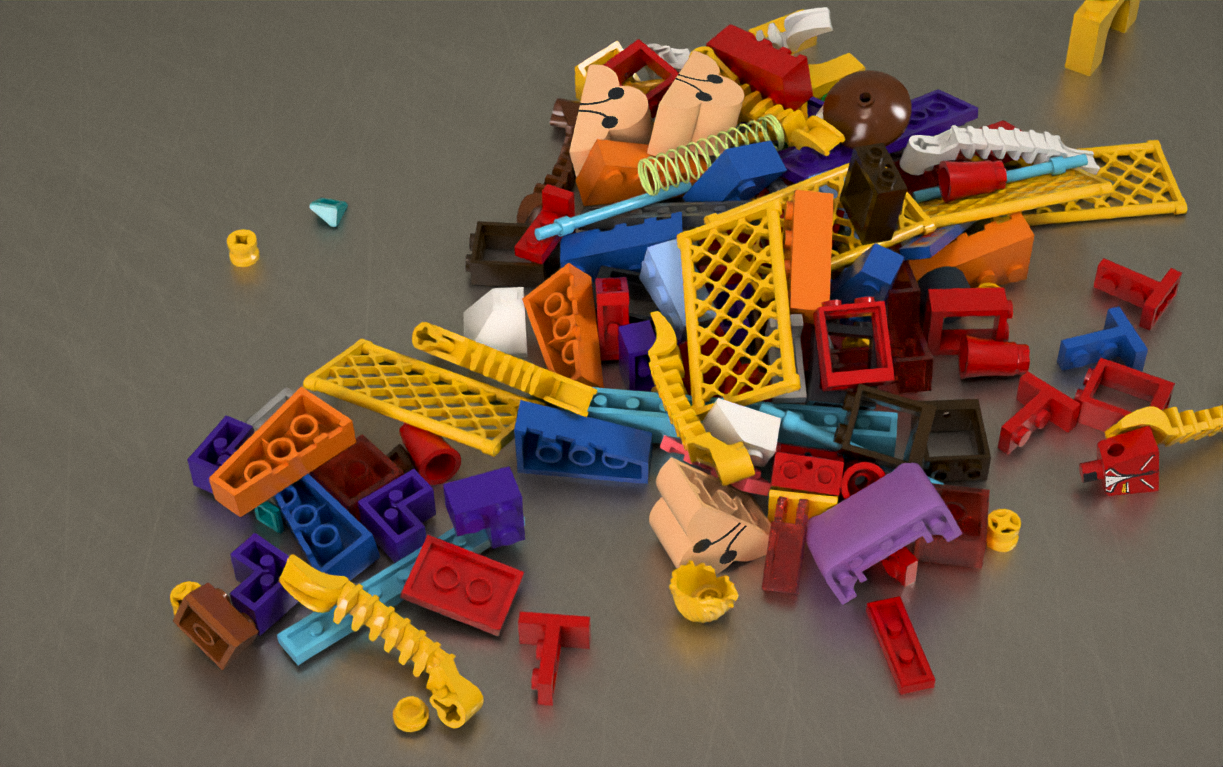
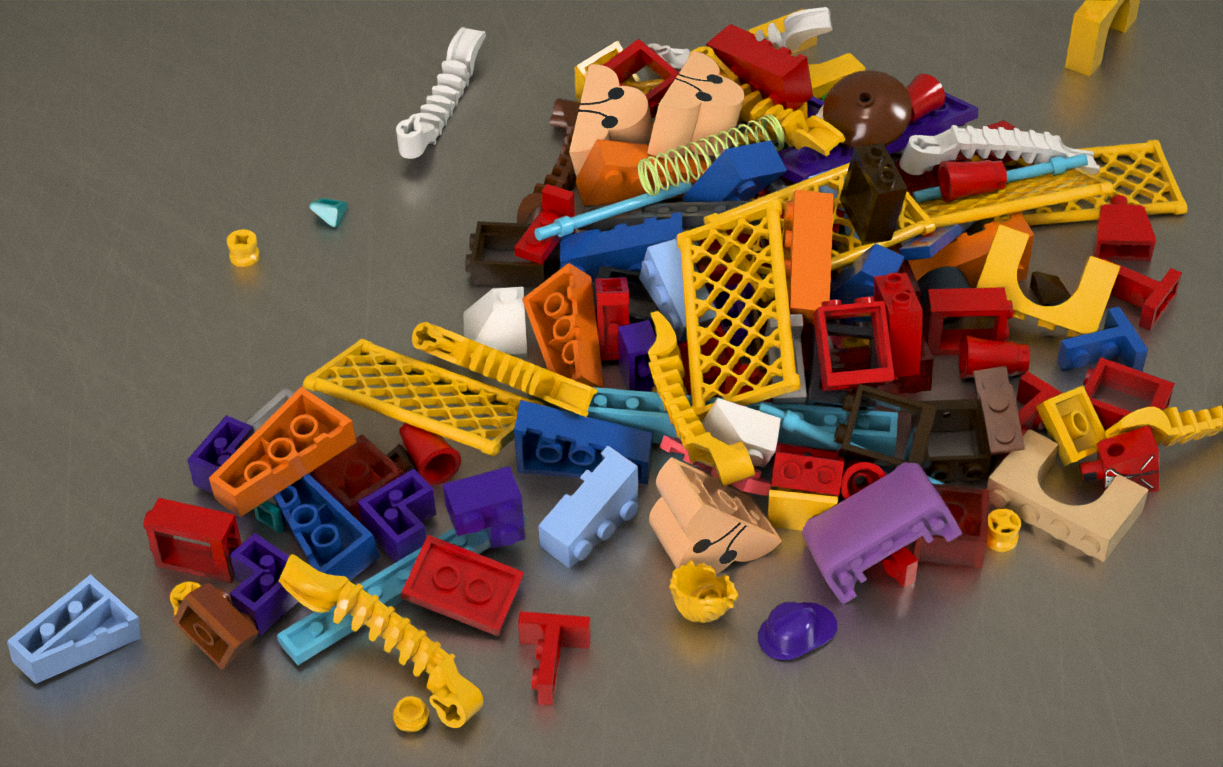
clear red hinge [762,496,809,595] -> none
red tile [866,596,936,695] -> none
none -> light blue wedge [7,574,141,684]
none -> red window [143,498,242,584]
none -> white piece [396,27,486,159]
none -> light blue wedge [538,446,639,568]
none -> dark purple piece [758,602,837,660]
none -> red window [874,273,923,378]
none -> red plant [906,73,945,126]
none -> reddish brown arch [973,366,1025,455]
none -> yellow arch [976,224,1121,338]
none -> tan arch [985,429,1149,562]
none -> dark brown slope [1030,271,1071,306]
none -> yellow slope [1036,386,1106,466]
none -> red torso [1093,195,1157,261]

